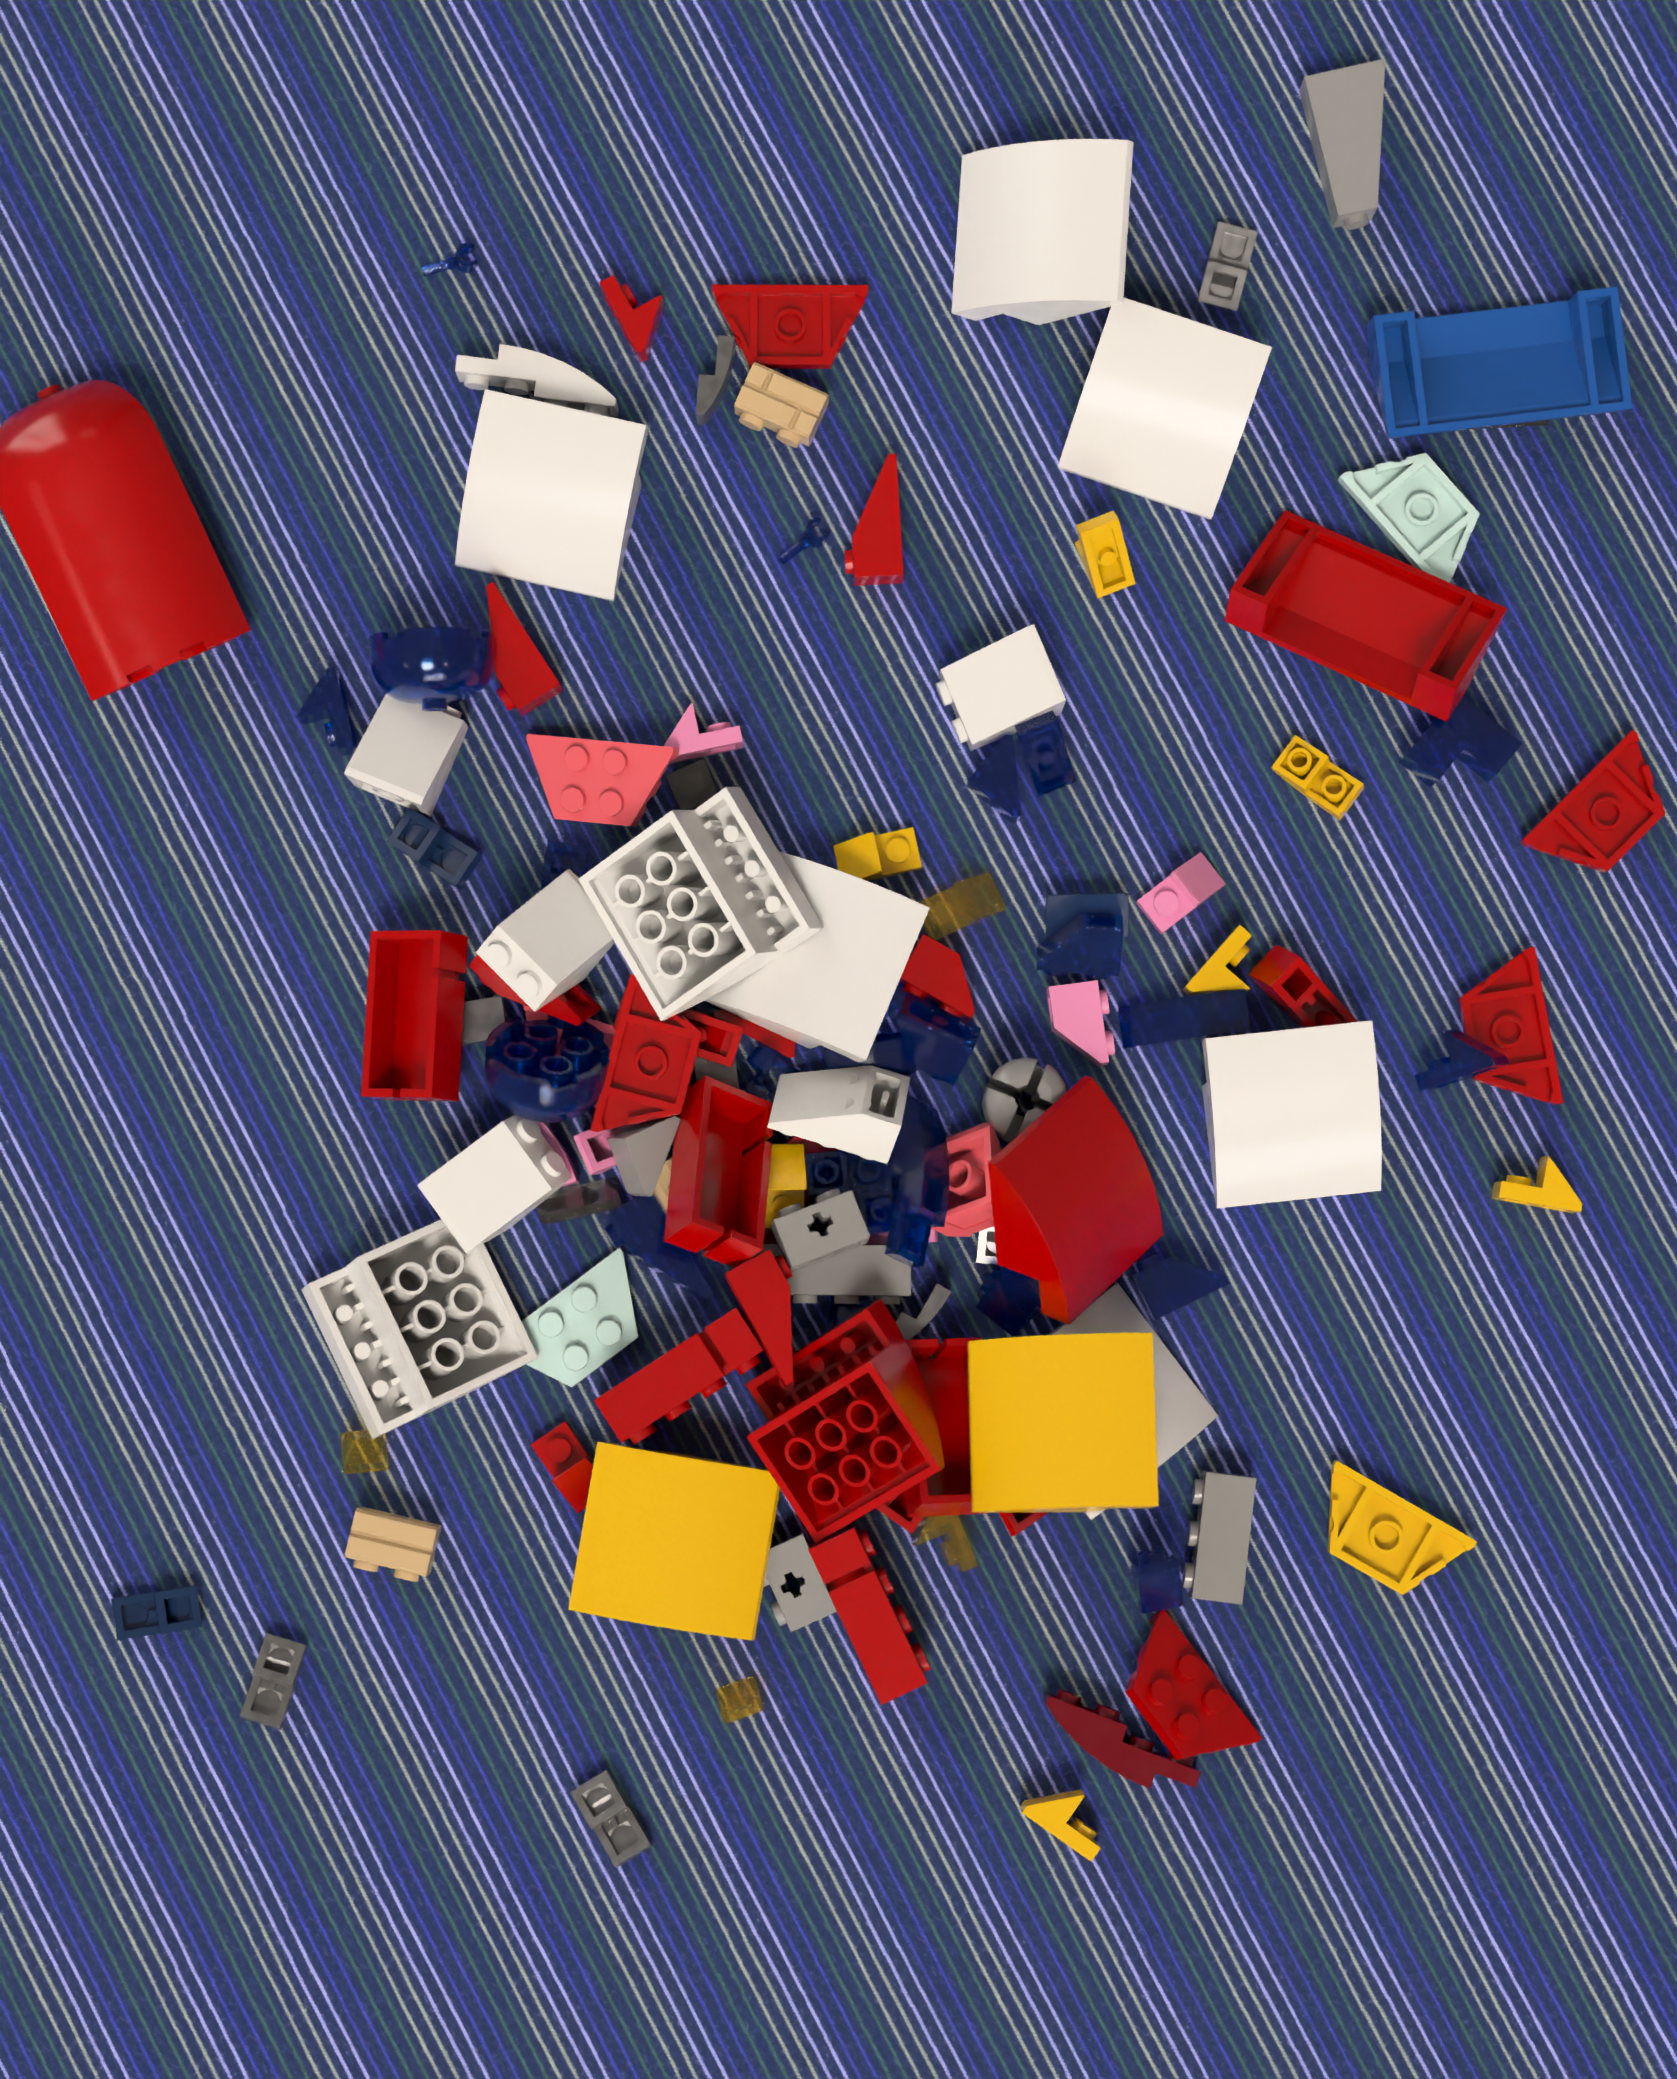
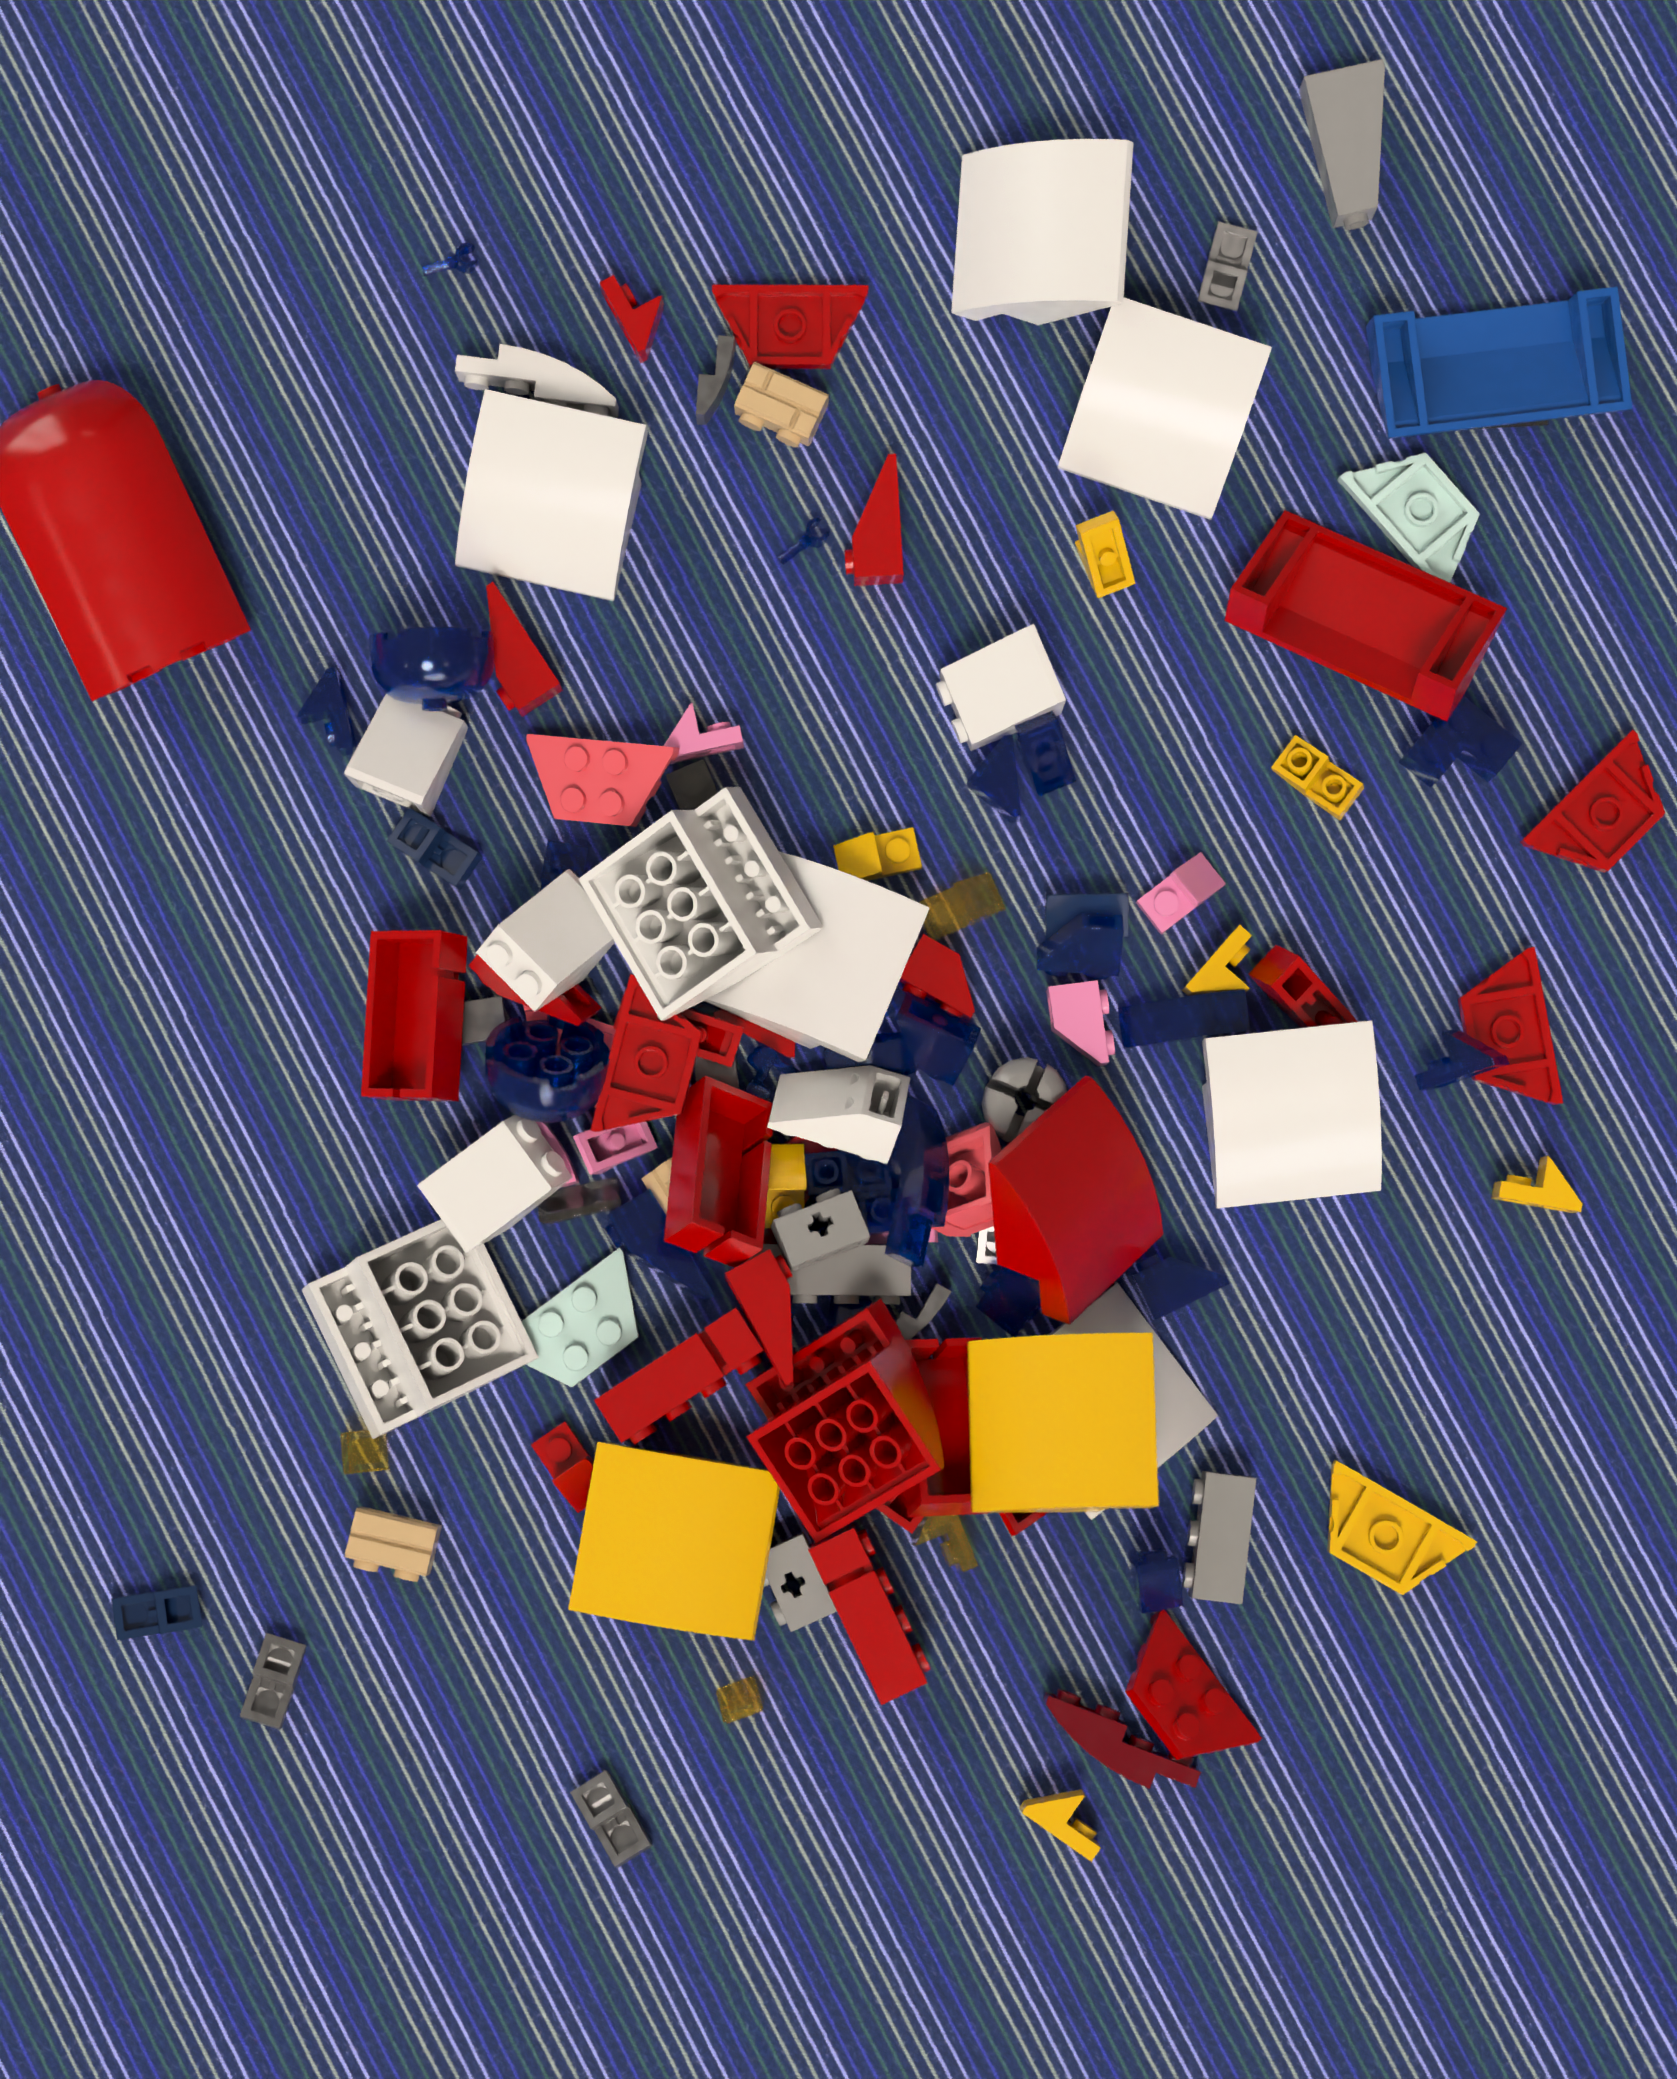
light grey slope [607,1116,681,1197] -> none

